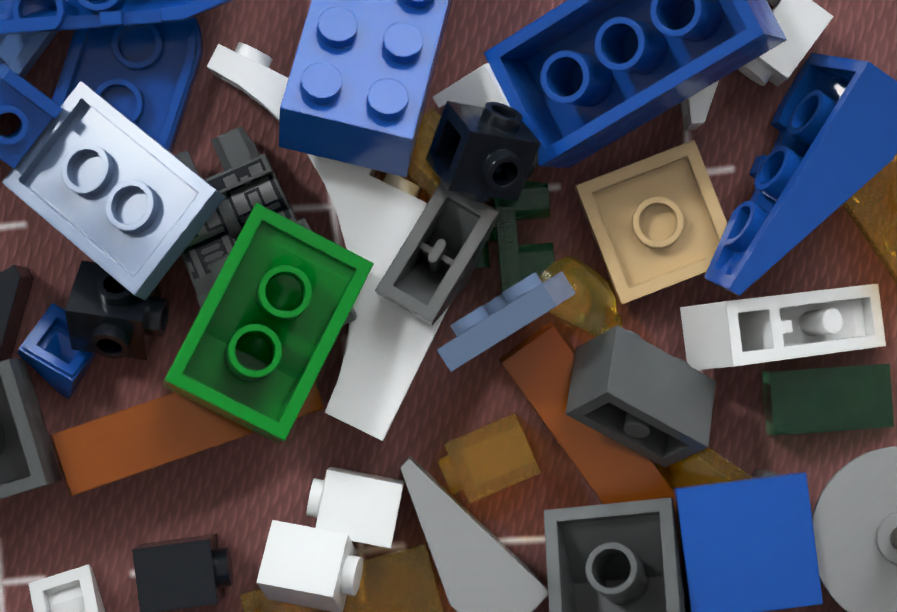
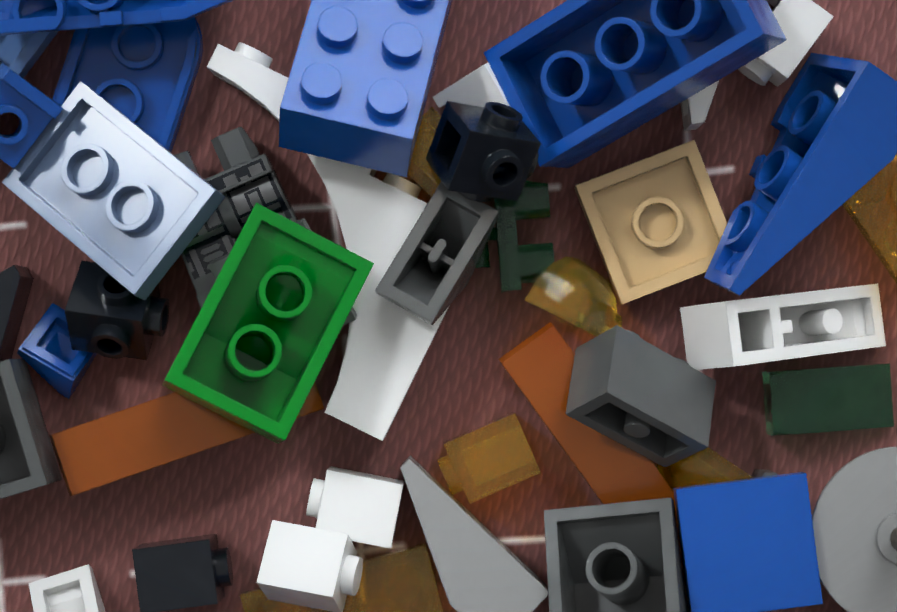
sand blue plate [437,271,576,372] -> none

